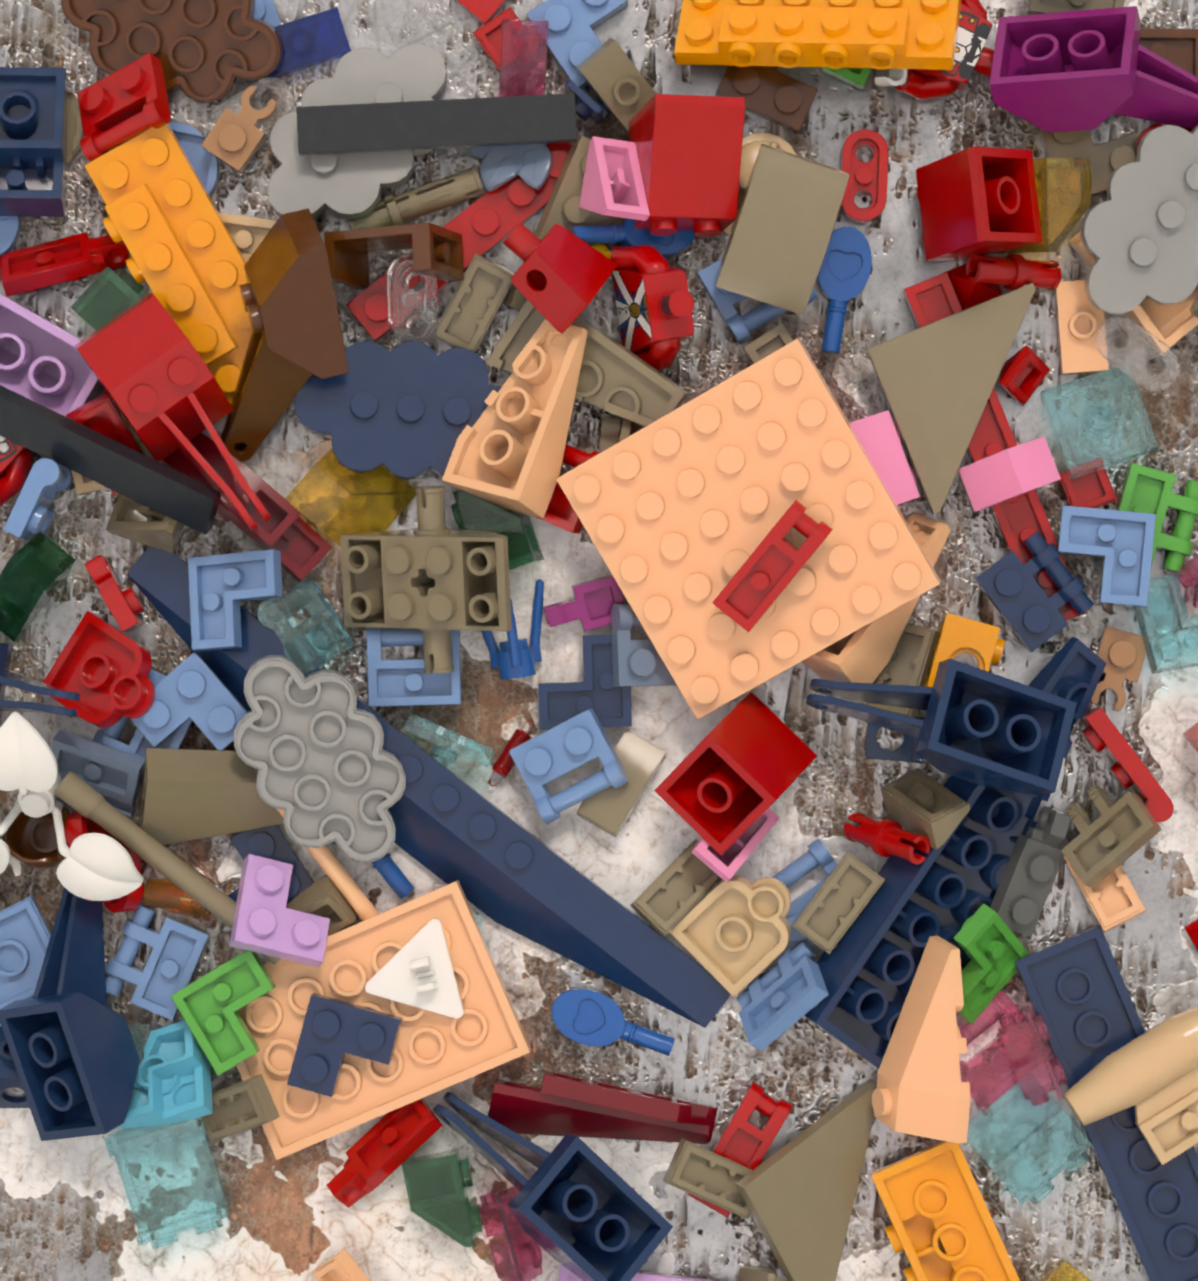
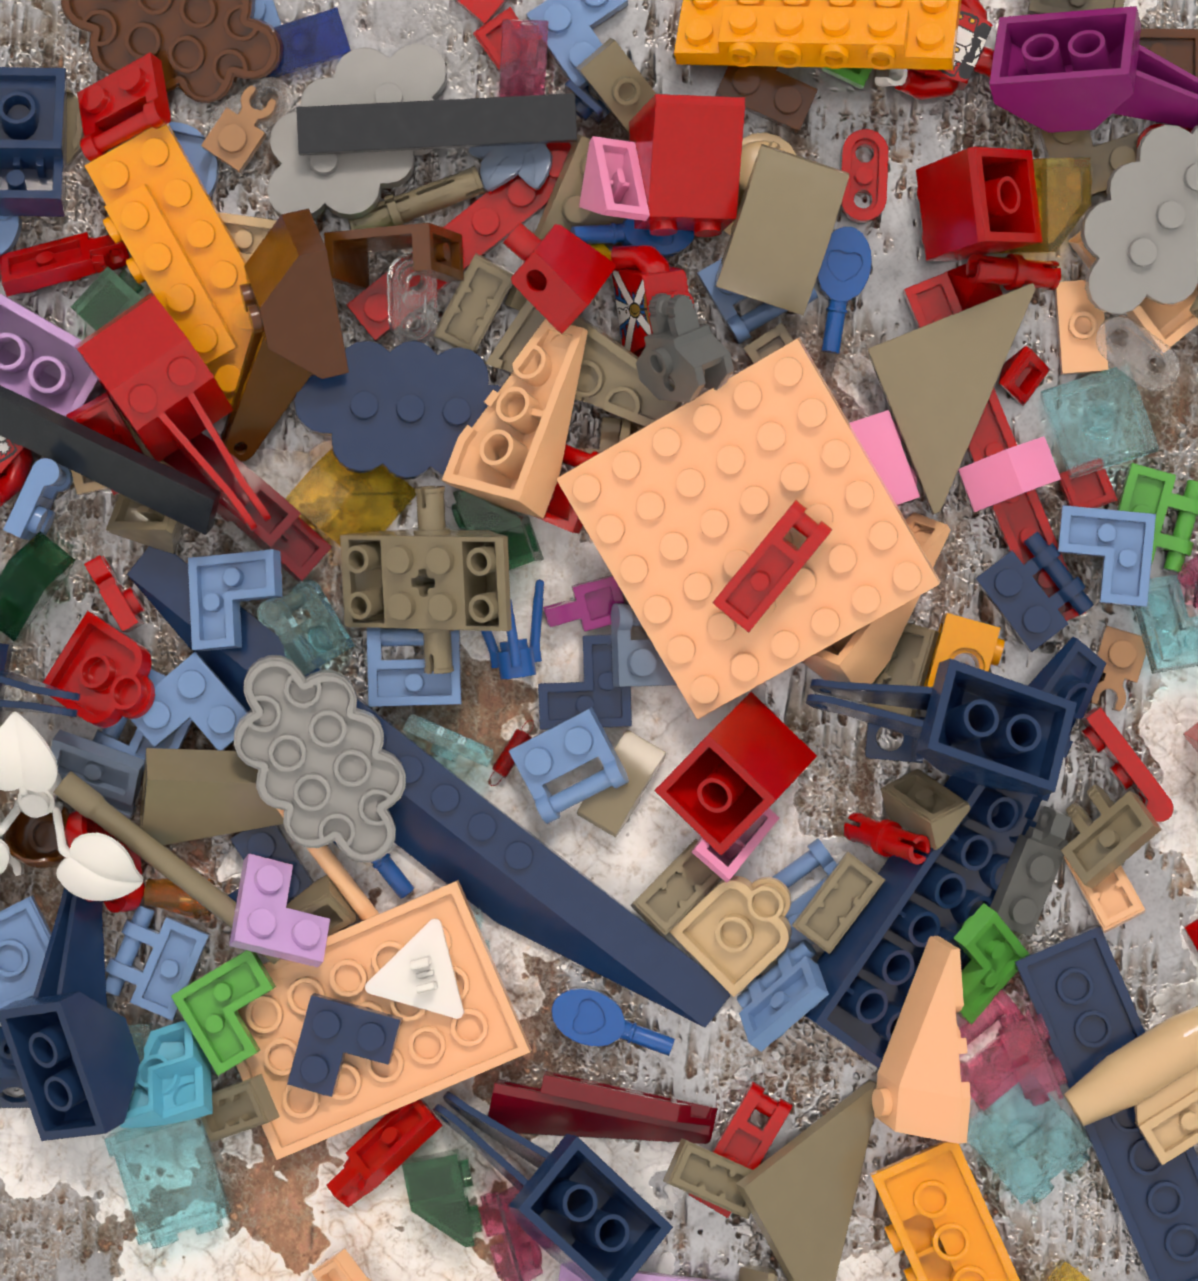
none -> dark grey hinge [636,293,734,403]

